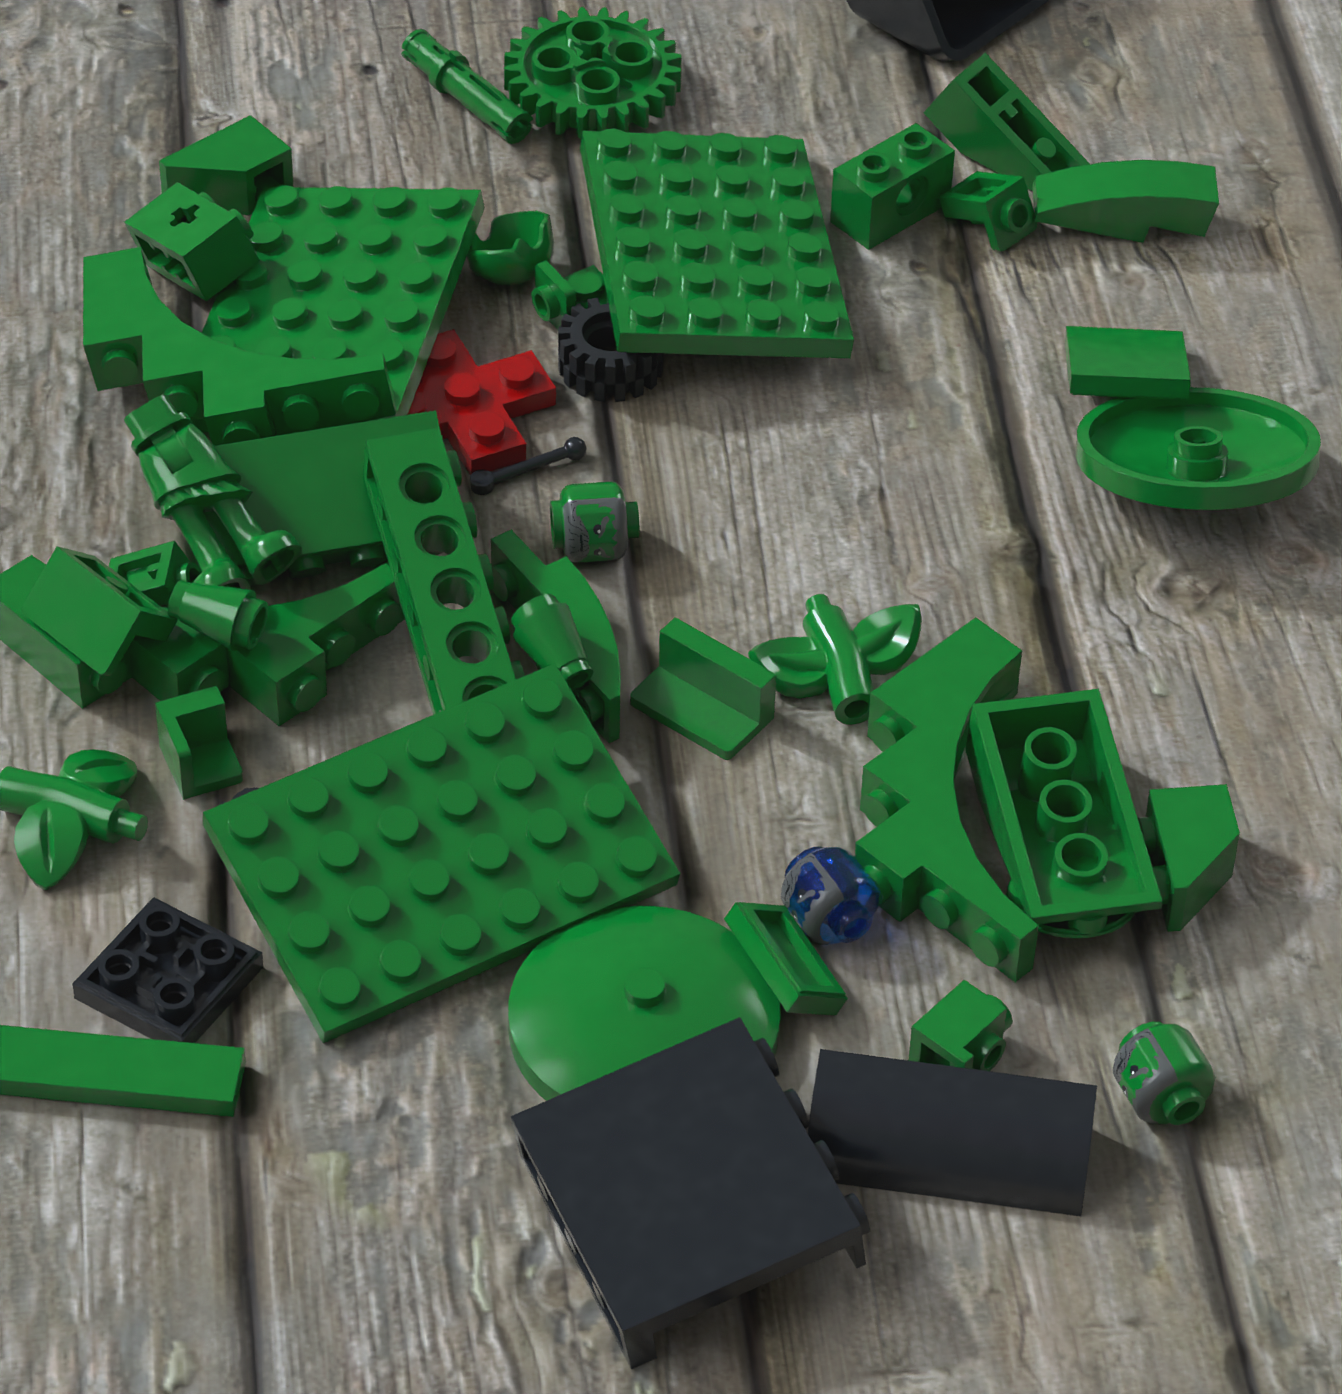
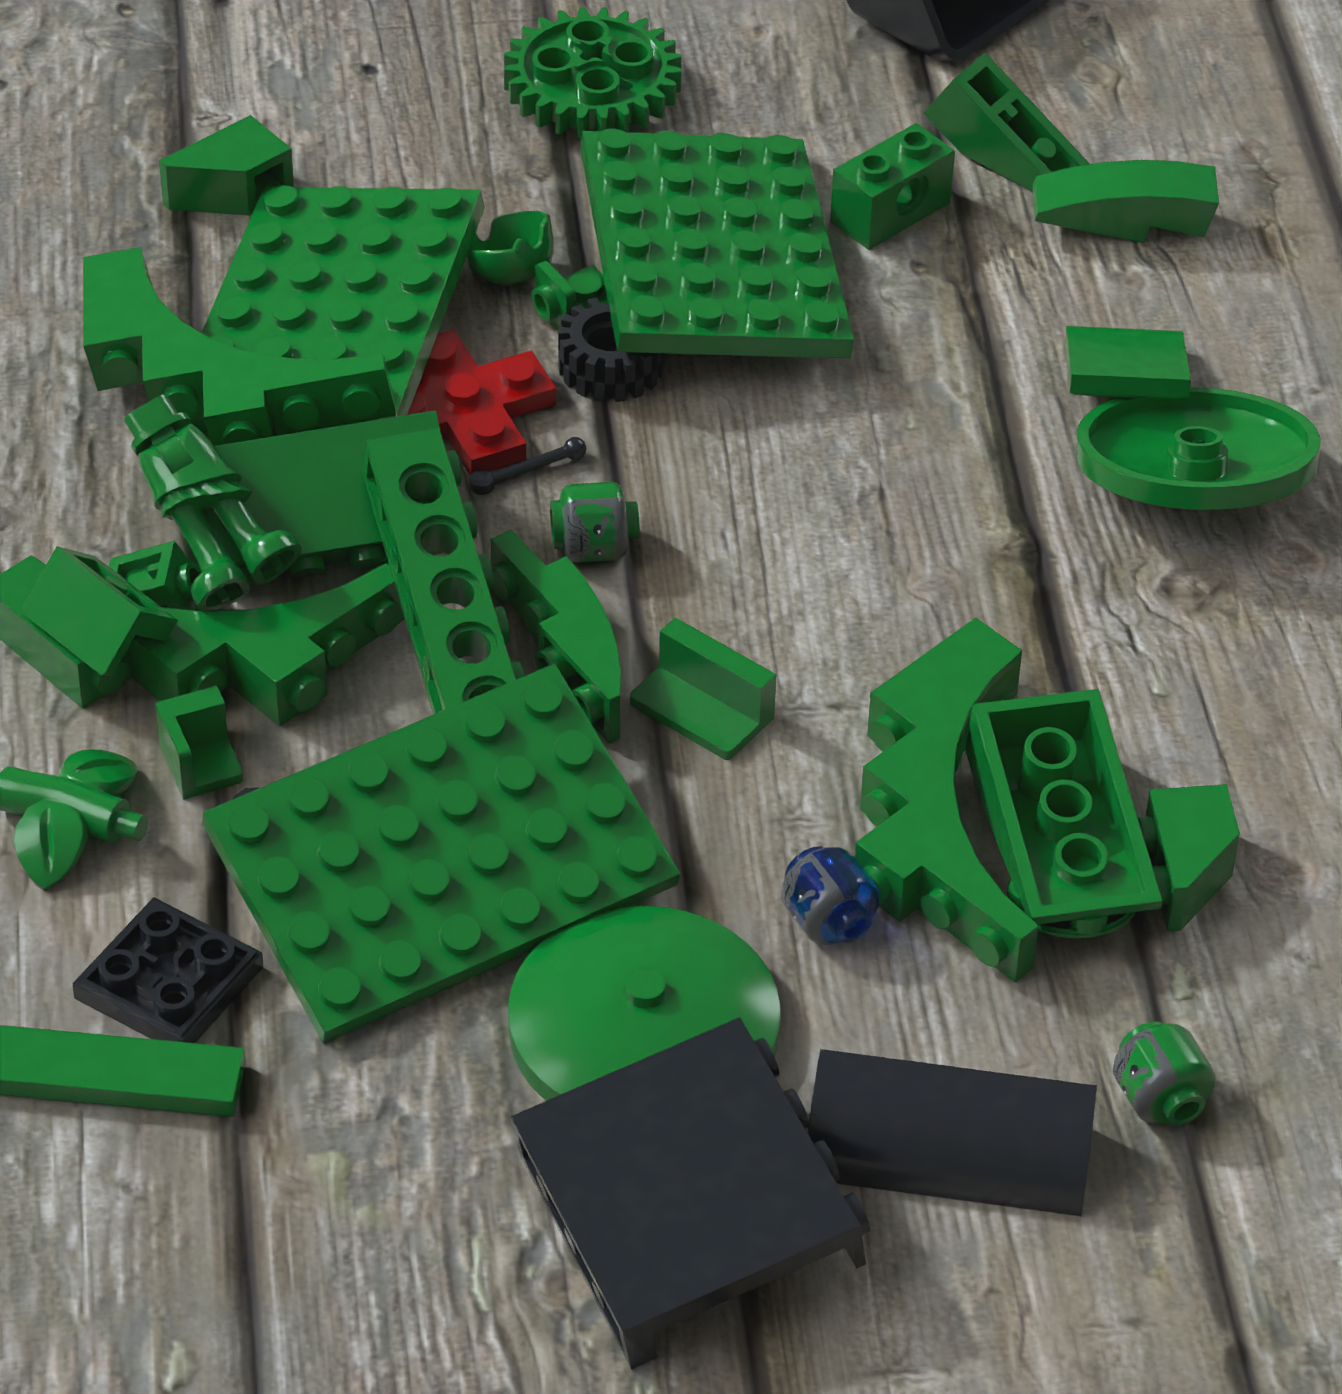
green brick [124,182,260,301] -> none
green cone [168,580,268,651] -> none
green pin [401,29,533,144] -> none
green cone [511,594,593,691] -> none
green tile [724,902,848,1016] -> none
green plant [748,594,922,725] -> none
green brick [908,980,1013,1071] -> none
green bracket [939,171,1038,251] -> none

